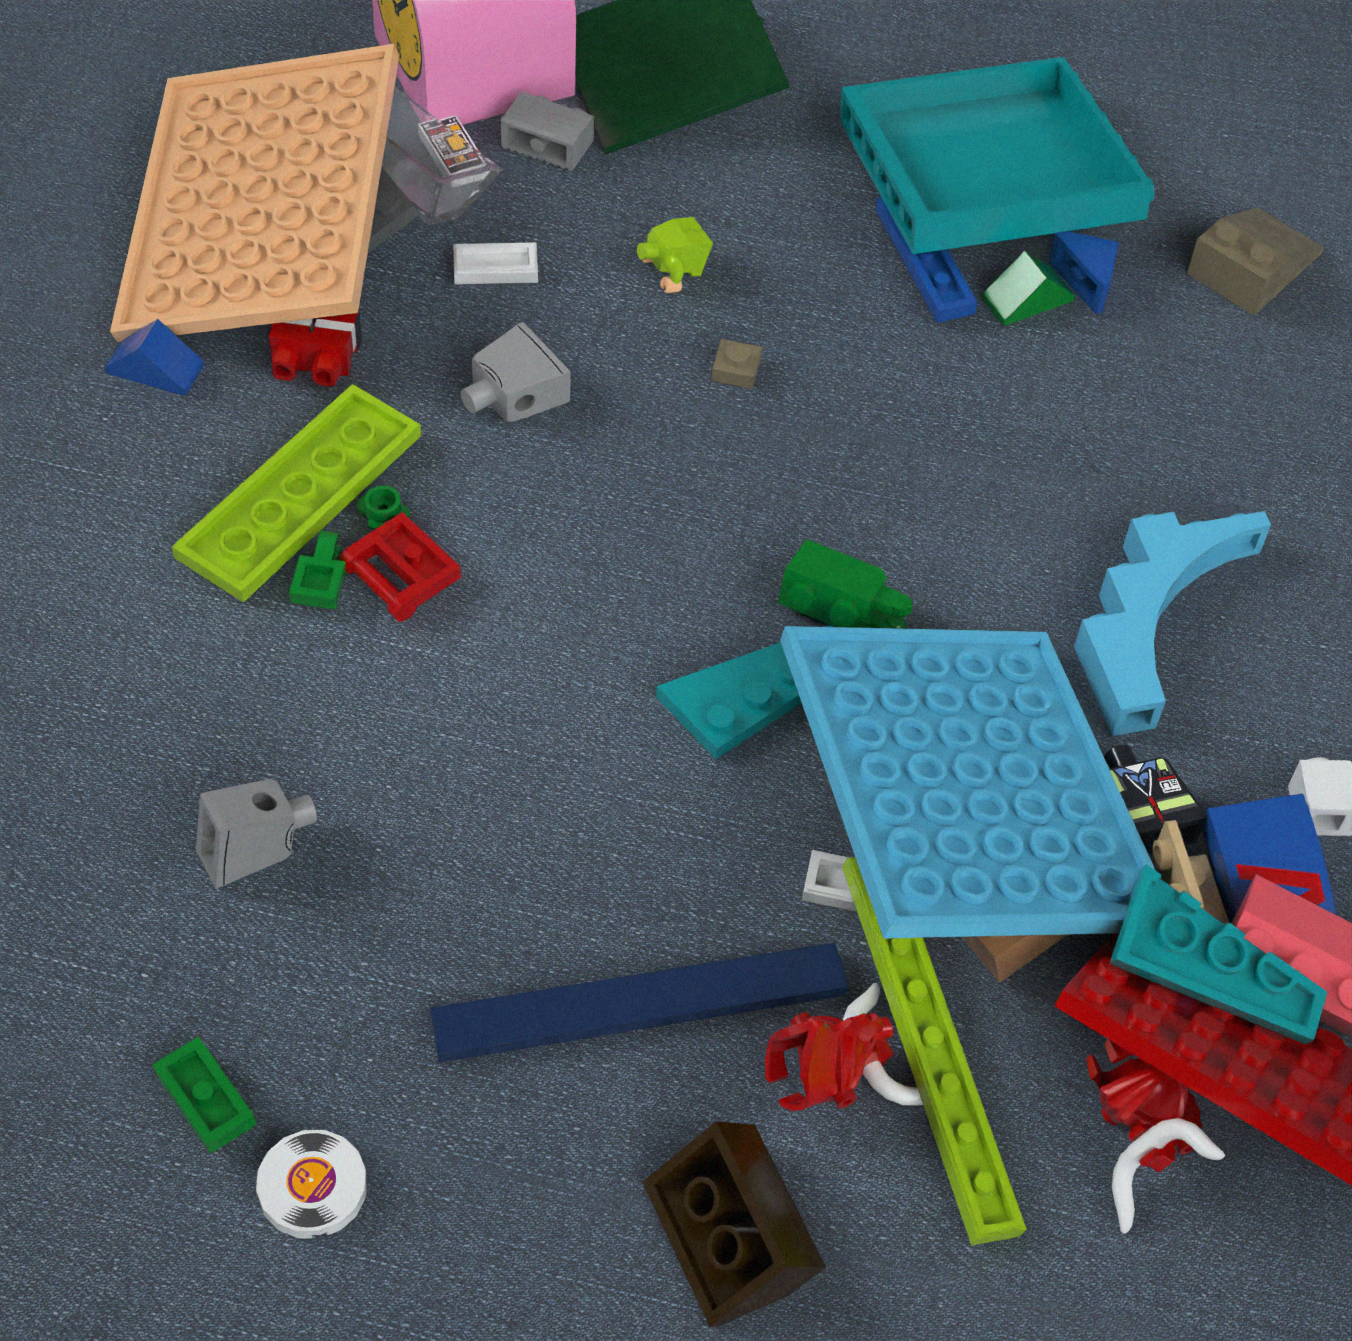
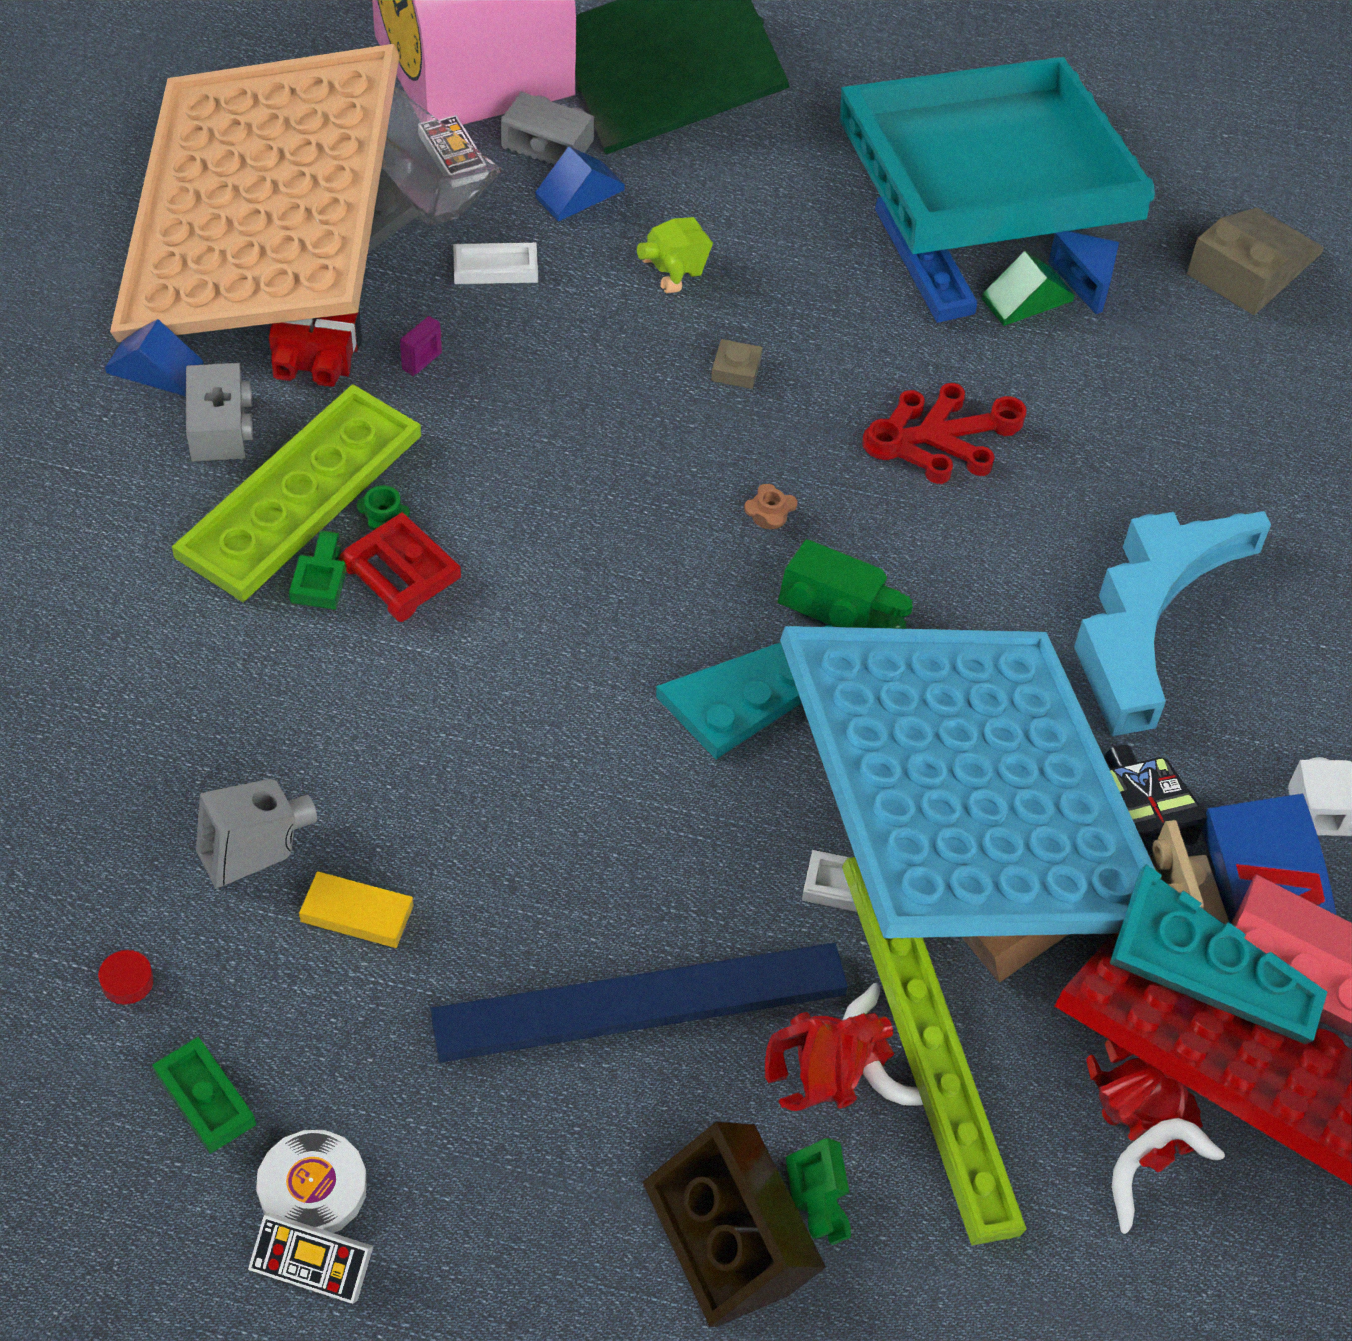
light grey torso [460,322,571,422] -> none
none -> red tile [98,950,154,1005]
none -> light grey brick [186,363,253,462]
none -> tile [248,1213,373,1304]
none -> yellow tile [299,871,414,948]
none -> magenta tile [400,316,442,376]
none -> blue slope [535,146,625,222]
none -> nougat plate [744,484,797,529]
none -> green plate [785,1138,851,1245]
none -> red plant [862,383,1027,484]

